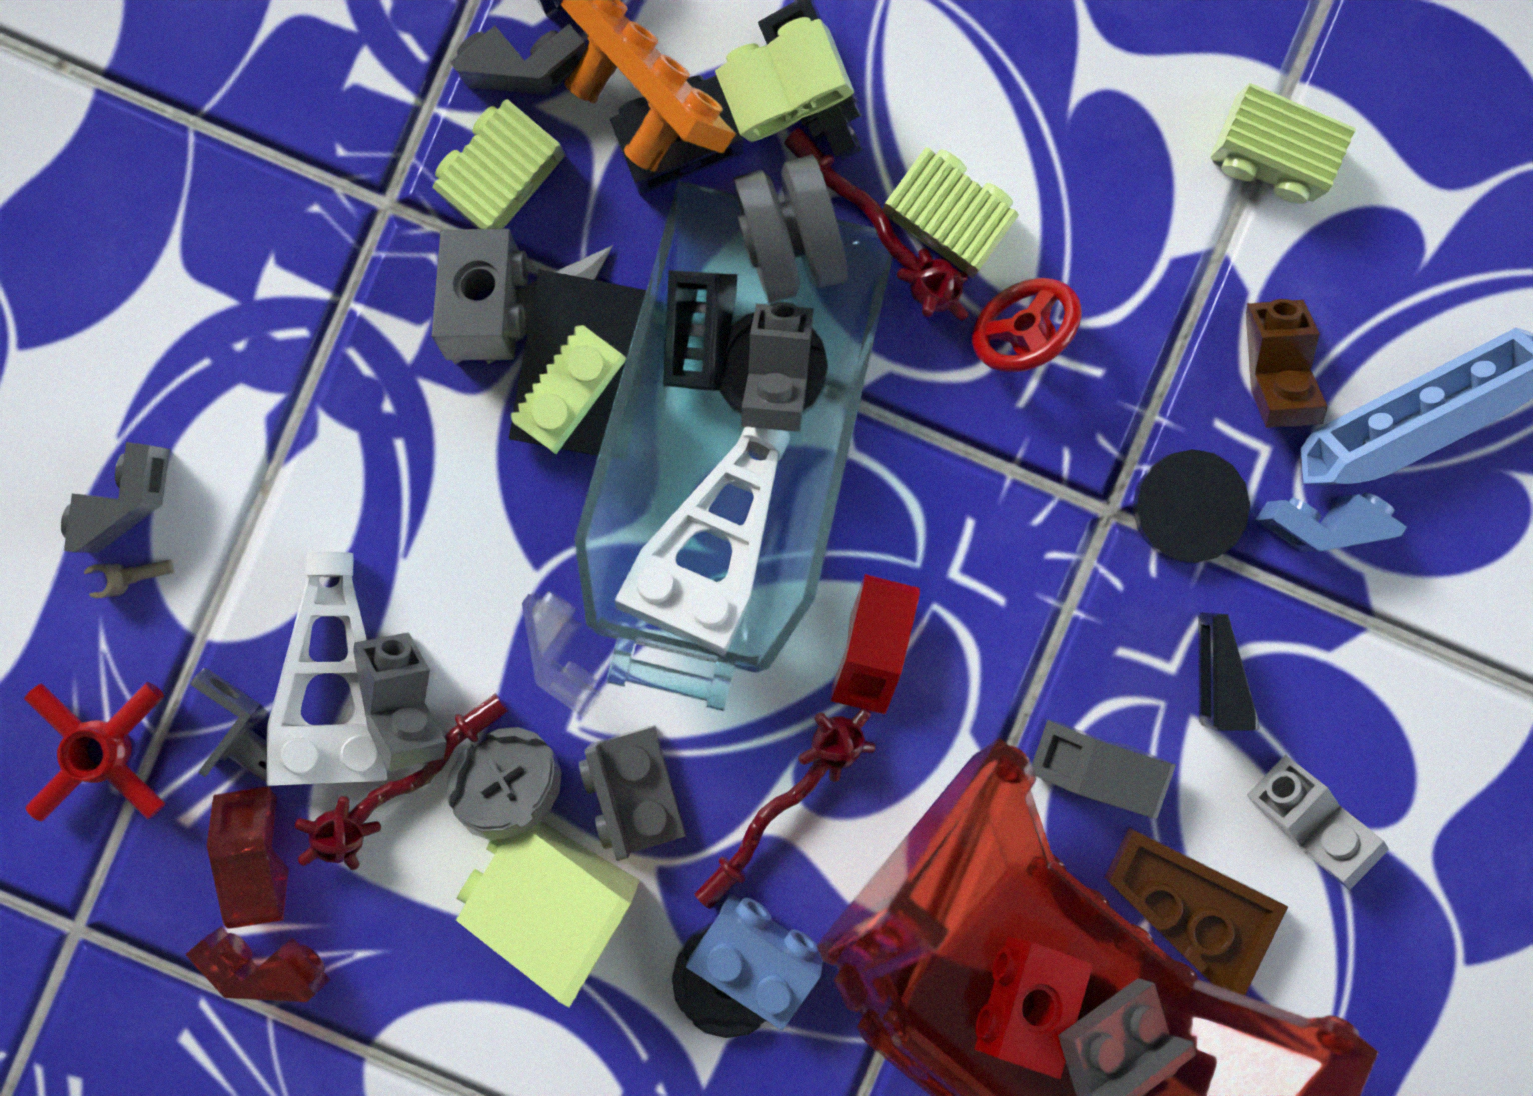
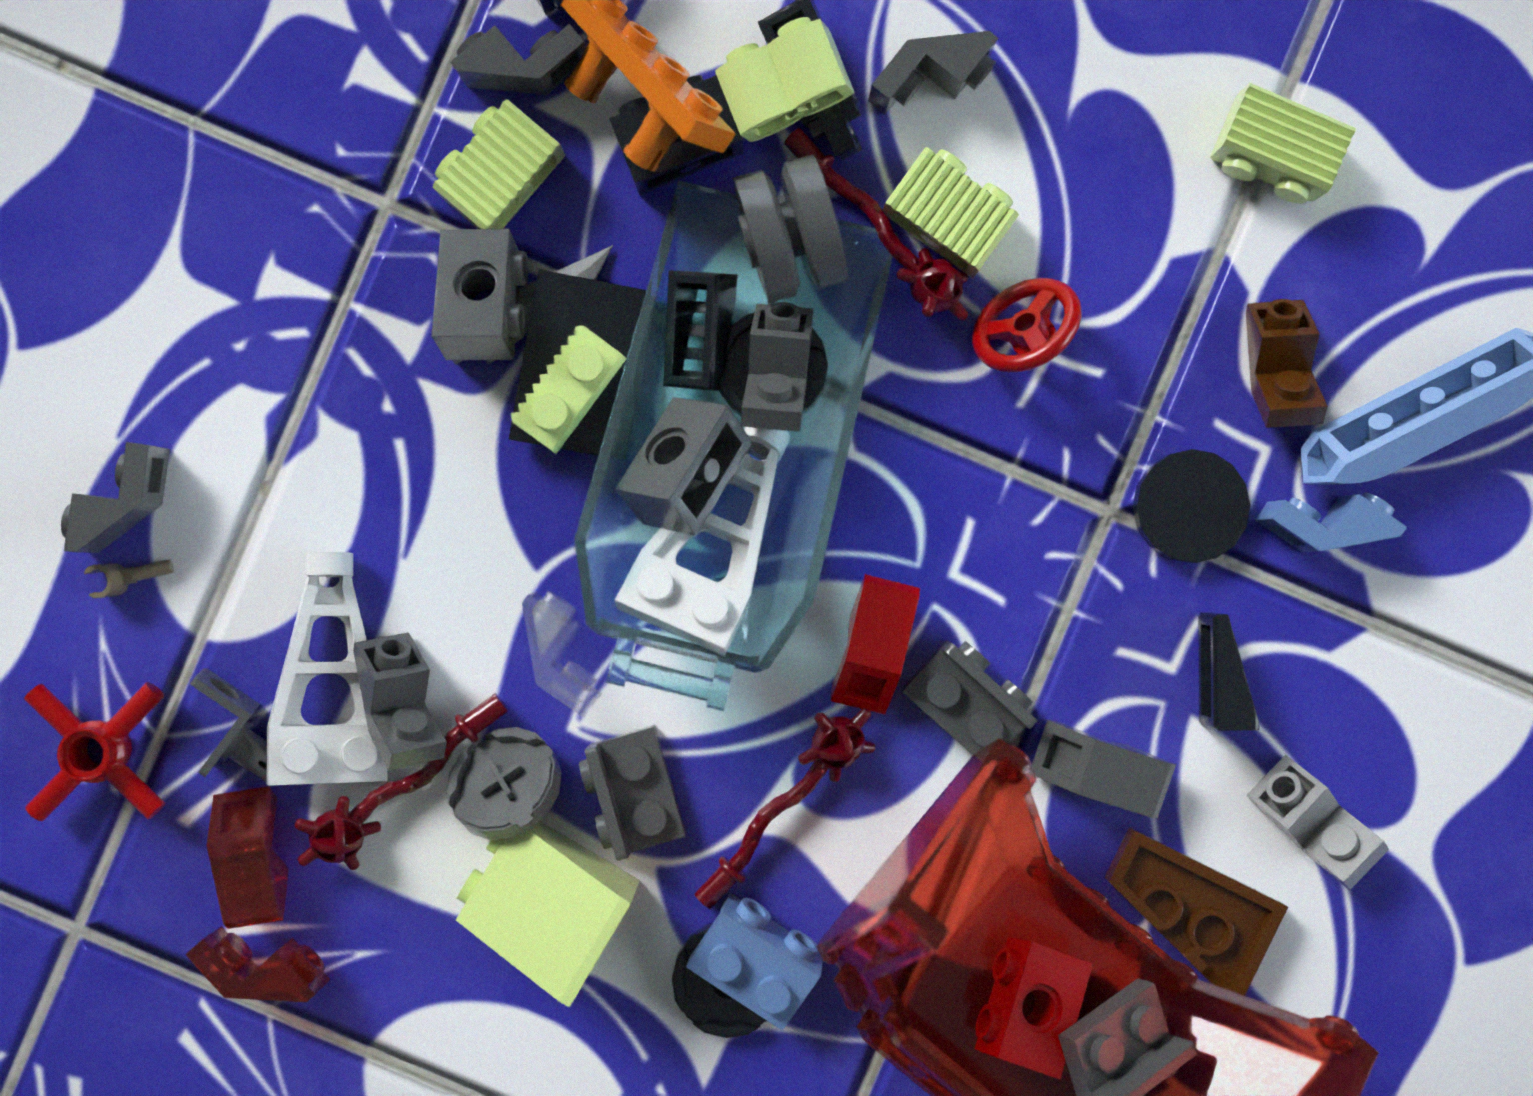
none -> dark grey brick [615,397,753,536]
none -> dark grey slope [868,31,998,115]
none -> dark grey bracket [901,640,1038,768]

